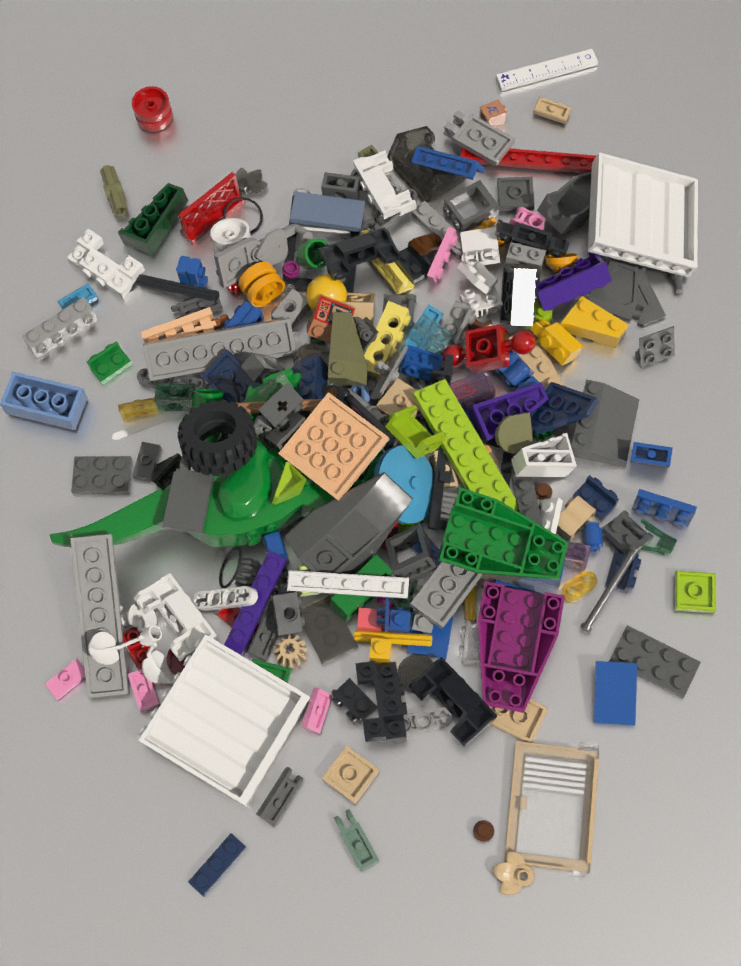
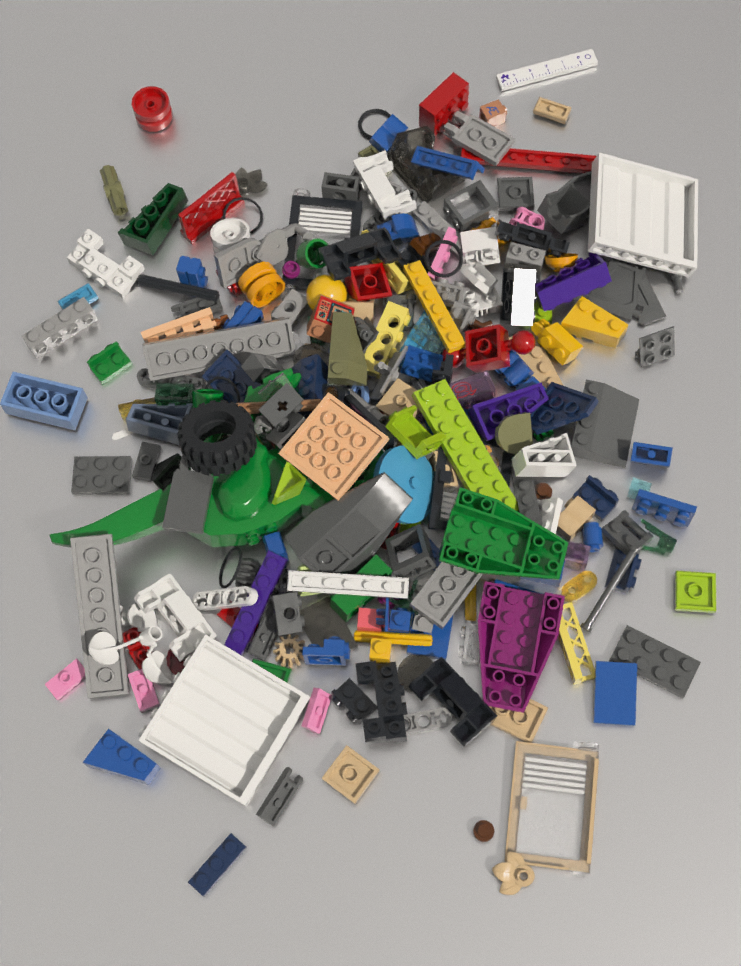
sand blue tile [290,191,365,232] -> none
sand green hinge [334,809,379,871] -> none
none -> blue wedge [83,728,161,785]
none -> sand blue wedge [126,403,192,445]
none -> blue plate [303,636,350,666]
none -> red slope [344,263,392,302]
none -> black tyre [358,109,391,139]
none -> blue brick [369,114,408,154]
none -> blue brick [377,213,420,243]
none -> yellow plate [403,260,466,353]
none -> red brick [419,72,469,137]
none -> black tyre [425,240,463,278]
none -> light grey bracket [431,278,470,307]
none -> light yellow fence [558,602,595,685]
none -> clear light blue plate [627,477,652,500]

